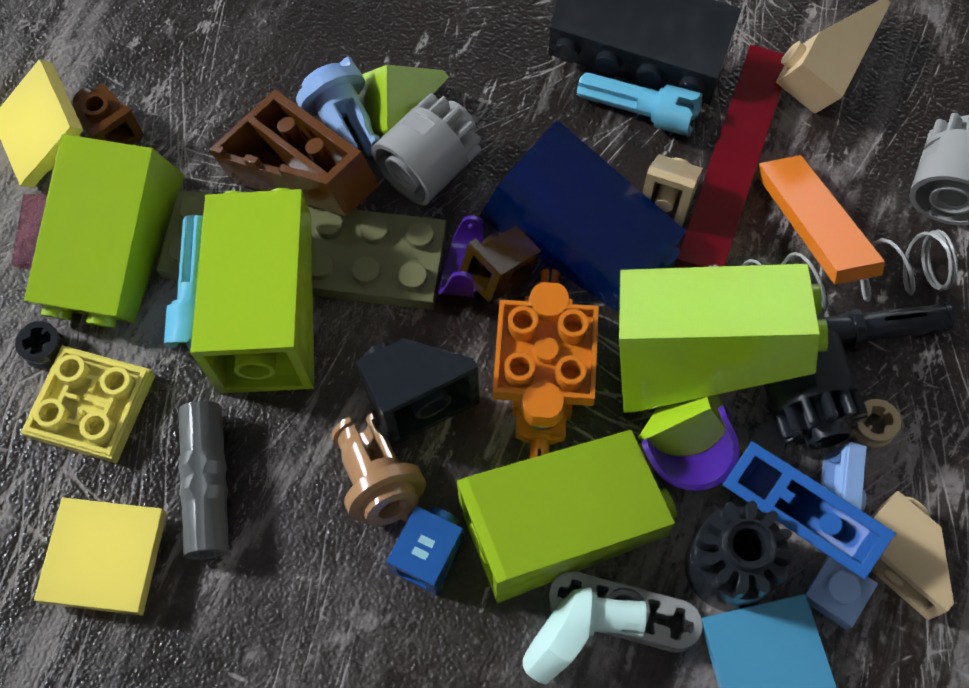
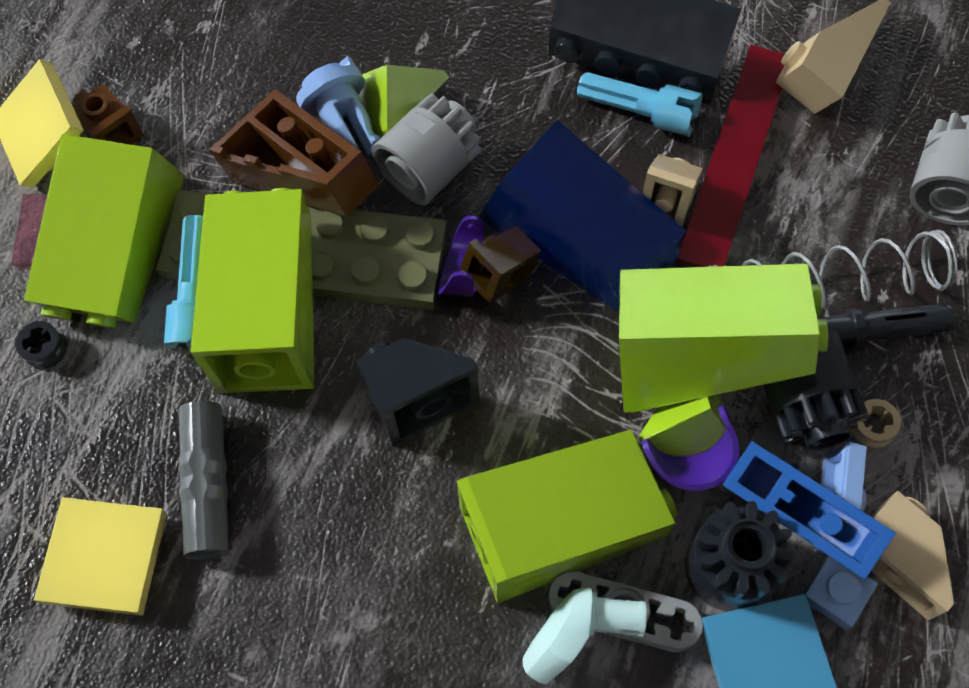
light yellow tile [20,345,155,464] -> none
medium nougat piece [331,413,426,526] -> none
blue brick [386,506,465,596] -> none
orange piece [492,269,599,459] -> none
orange tile [757,155,885,285] -> none

